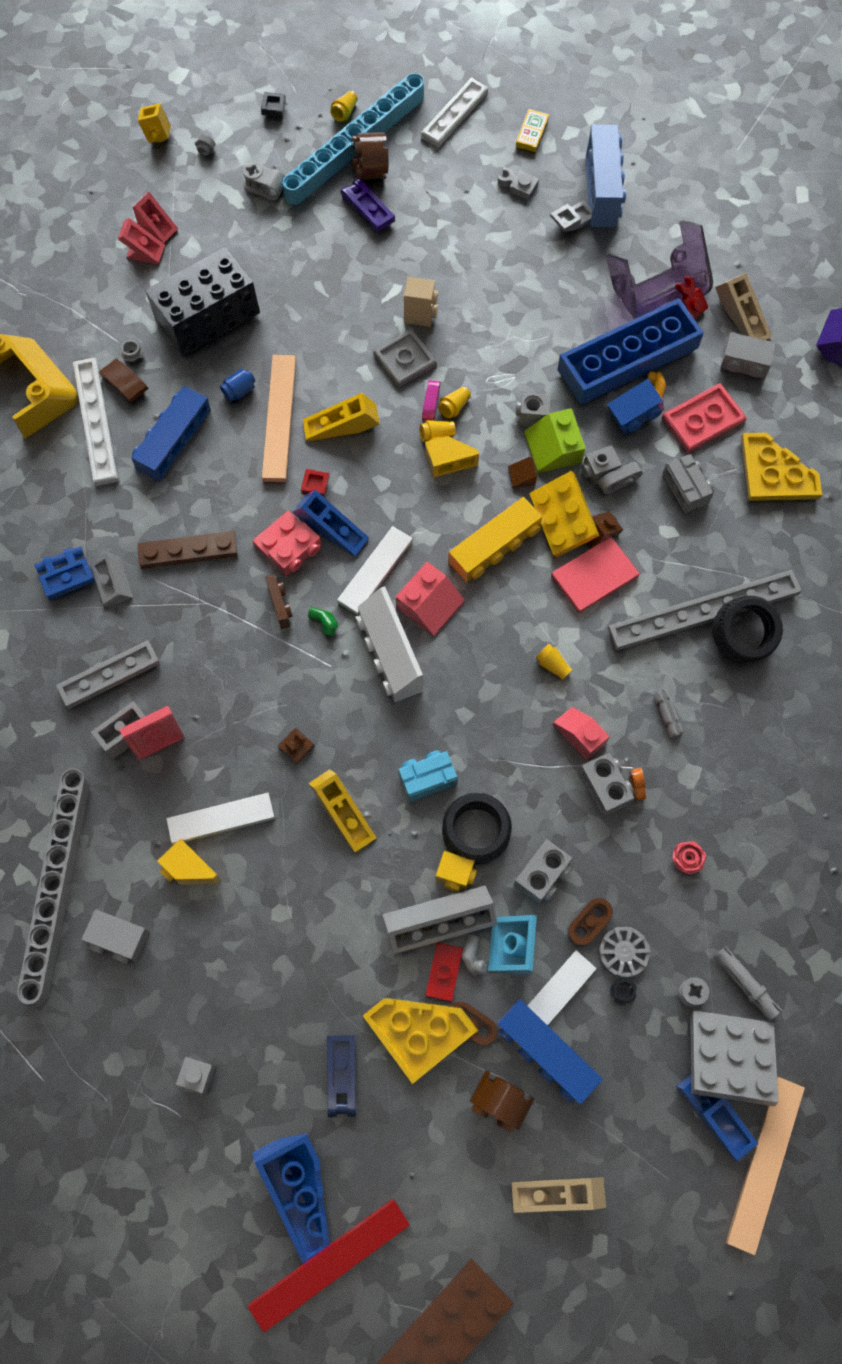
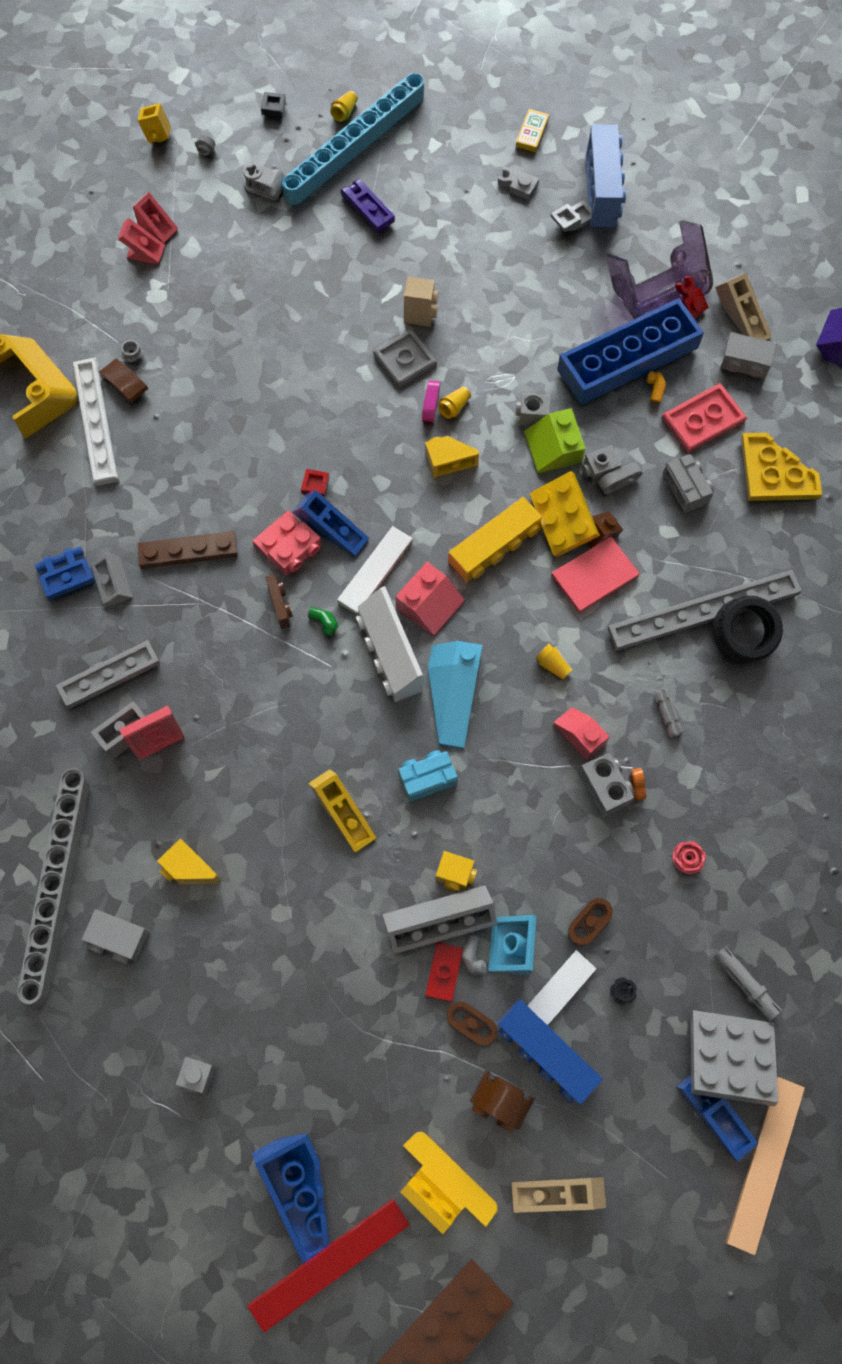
blue brick [131,386,211,481] -> none
black brick [145,247,261,356] -> none
white tile [166,793,275,845] -> none
blue brick [220,368,256,402] -> none
light nougat tile [262,355,296,482] -> none
reddish brown tile [278,728,315,765] -> none
yellow slope [303,393,380,441] -> none
dark blue plate [327,1035,356,1117] -> none
reddish brown brick [351,132,389,180] -> none
yellow plate [363,998,478,1084] -> none
yellow cone [419,420,456,442] -> none
white tile [421,78,488,148] -> none
black tyre [442,793,512,865] -> none
reddish brown slope [508,456,537,488] -> none
light grey brick [513,839,572,904] -> none
light grey wheel [599,926,650,978] -> none
blue brick [607,379,664,435] -> none
light grey wheel [678,977,709,1007] -> none
none -> yellow plate [400,1132,497,1234]
none -> medium azure wedge [428,641,482,749]

